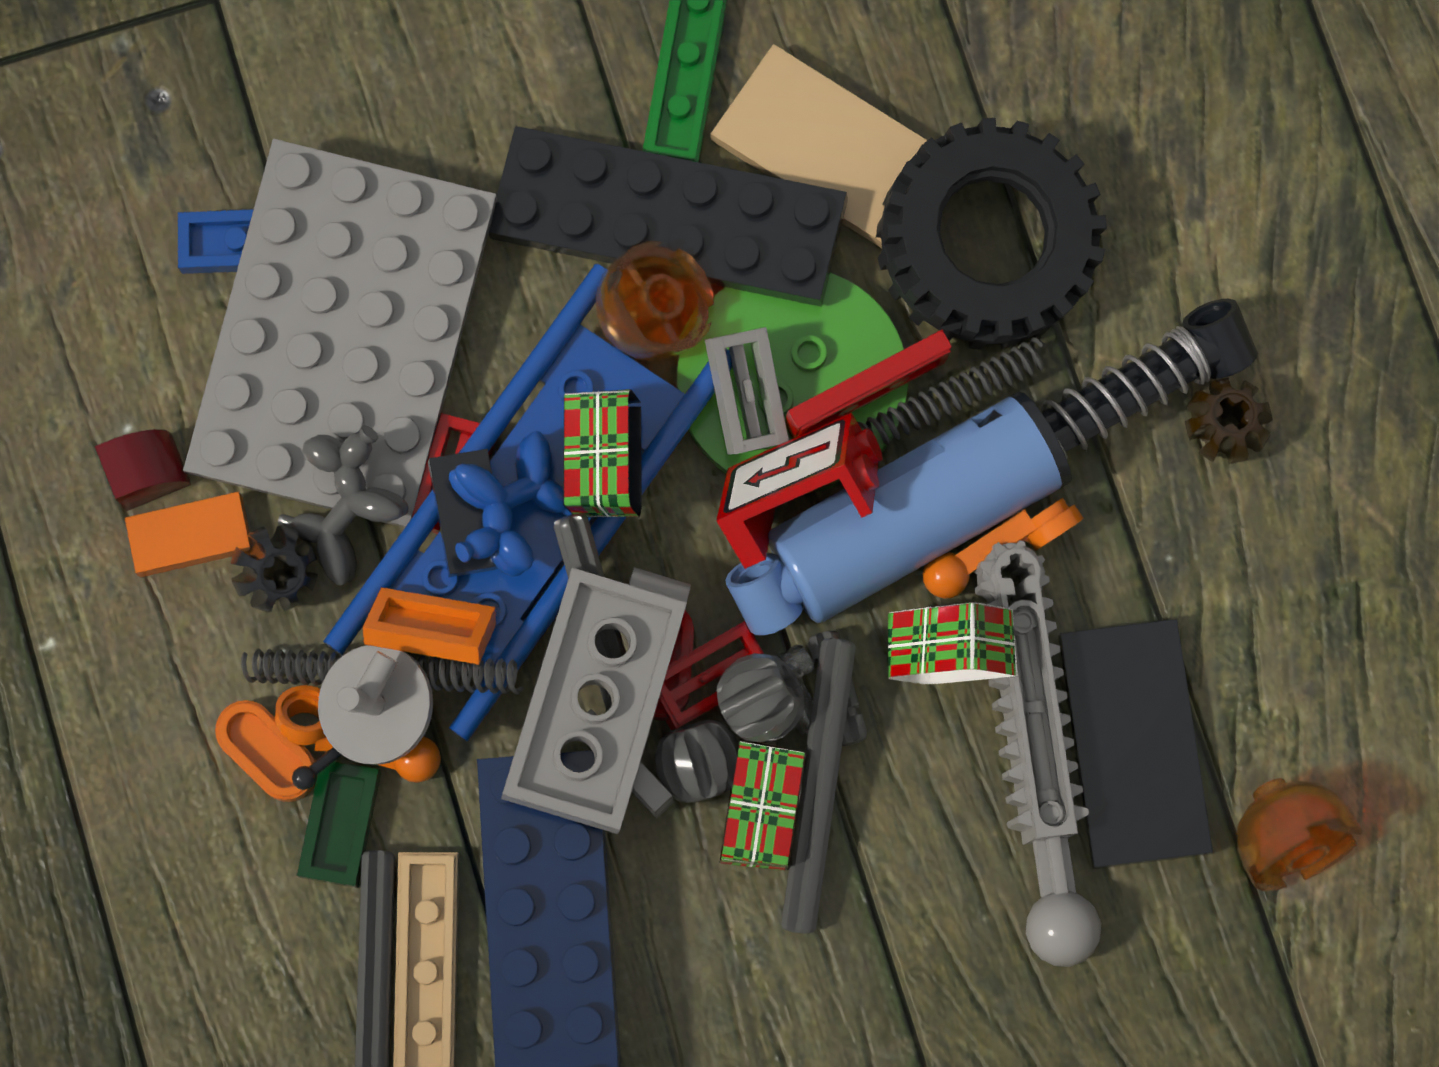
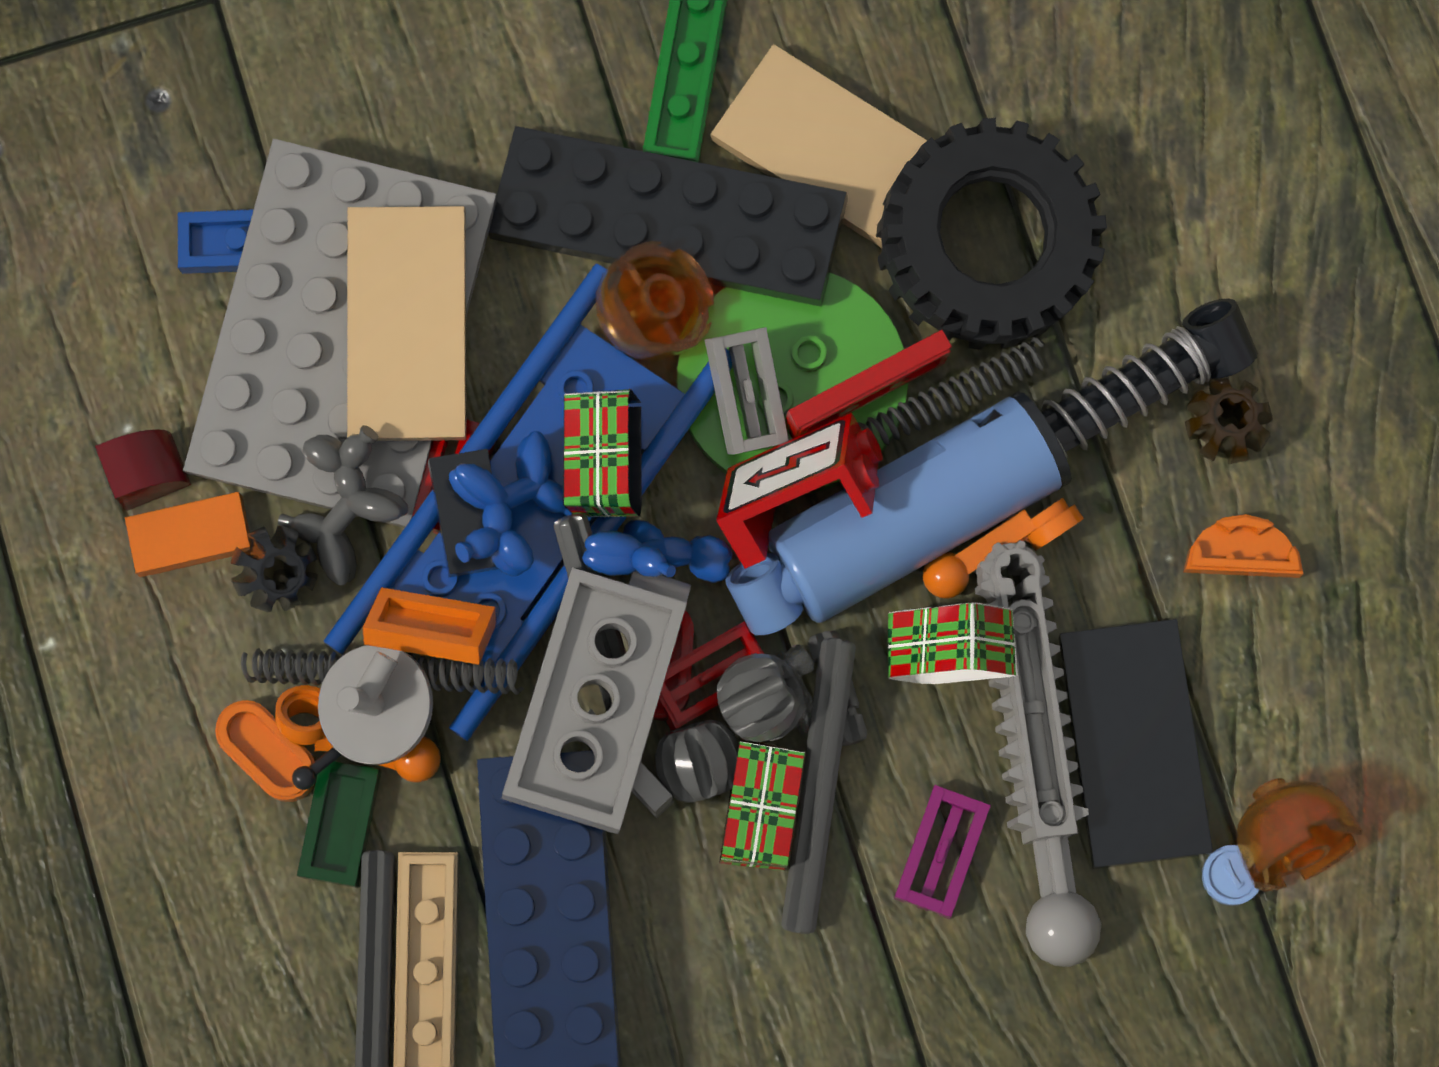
none -> tan tile [347,206,466,441]
none -> blue piece [582,520,732,583]
none -> magenta tile [894,785,991,919]
none -> orange tile [1183,514,1303,578]
none -> light blue piece [1202,845,1263,906]

